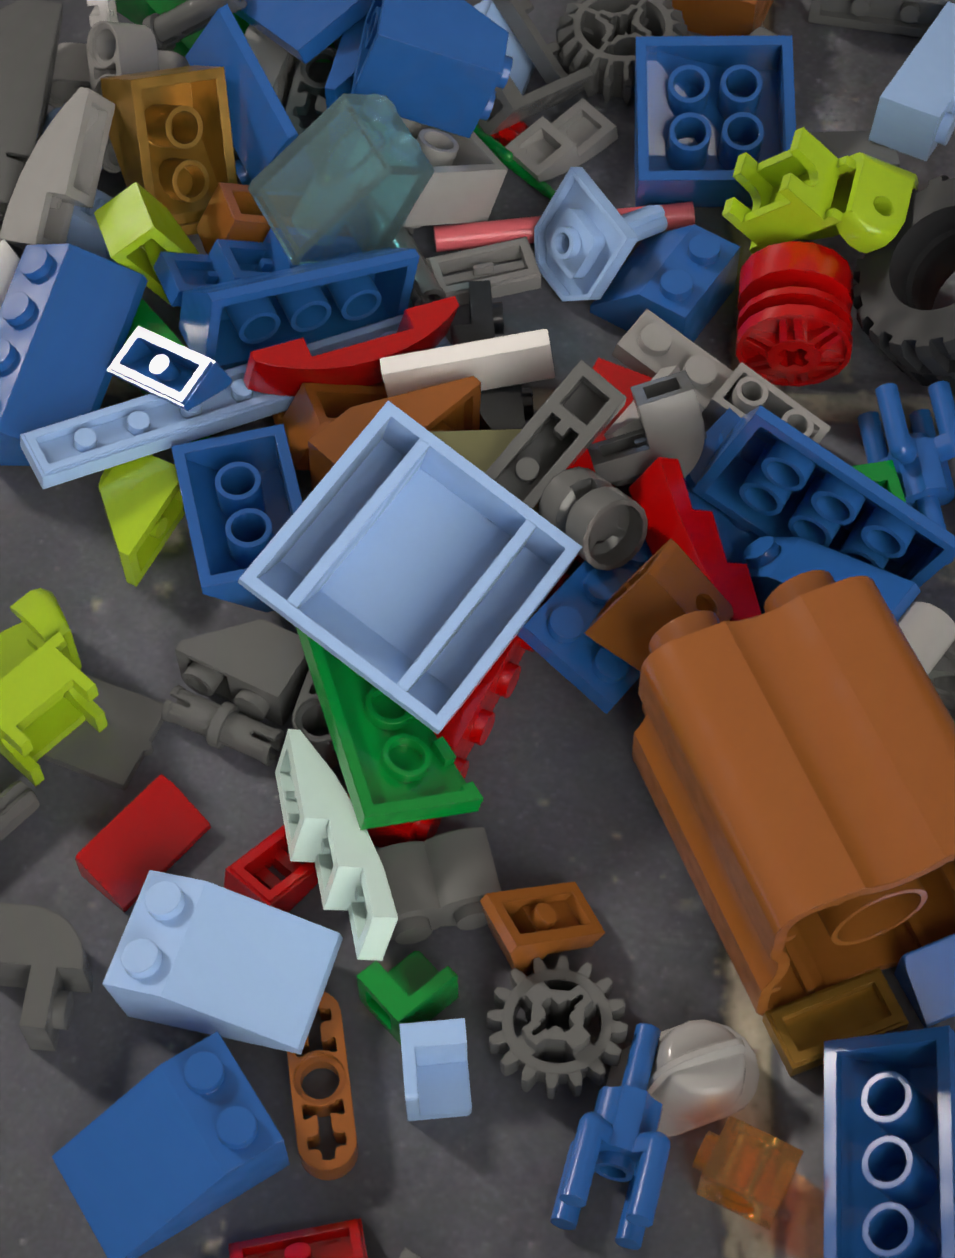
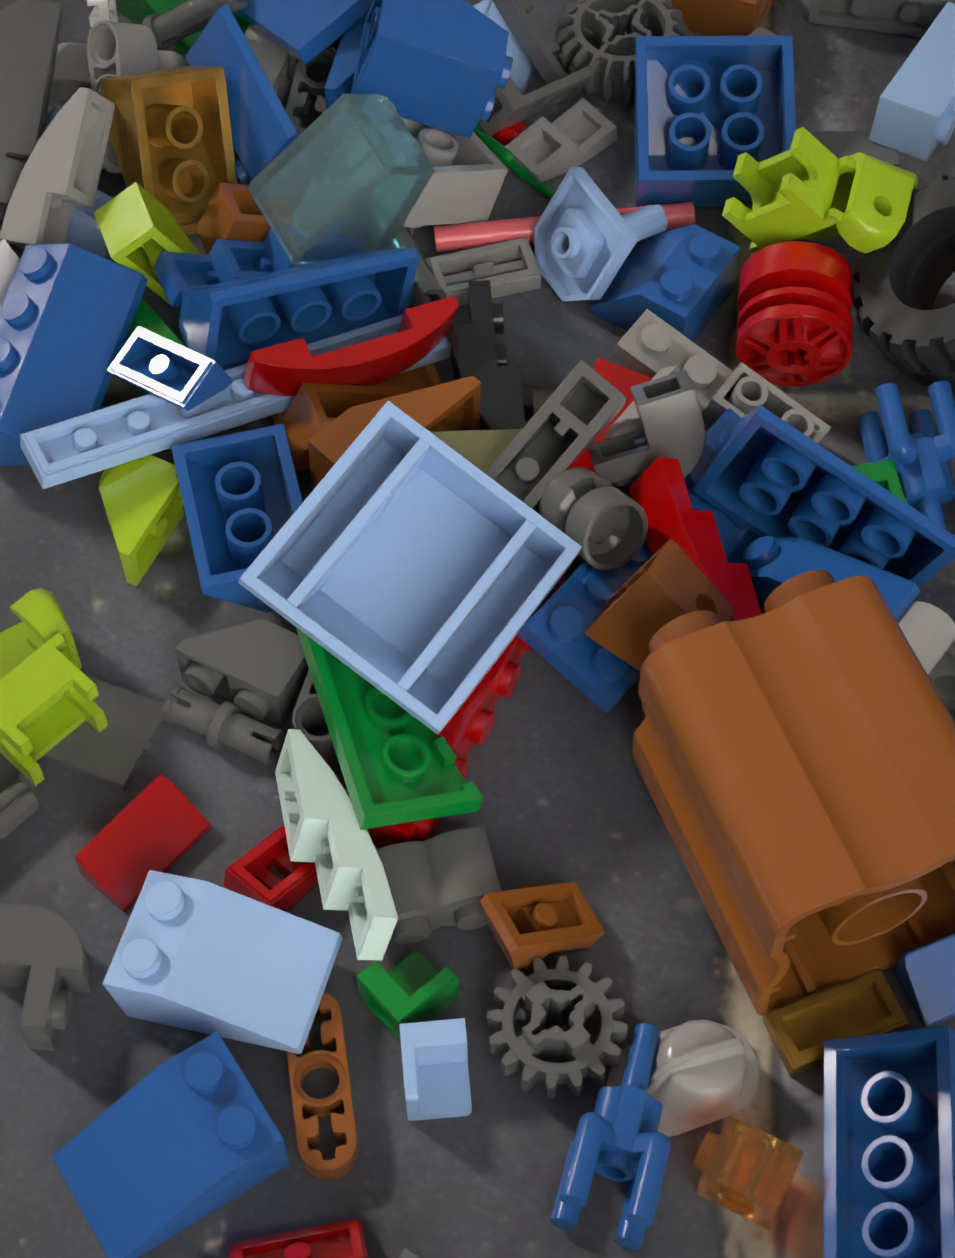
white tile [380,329,555,397] -> none

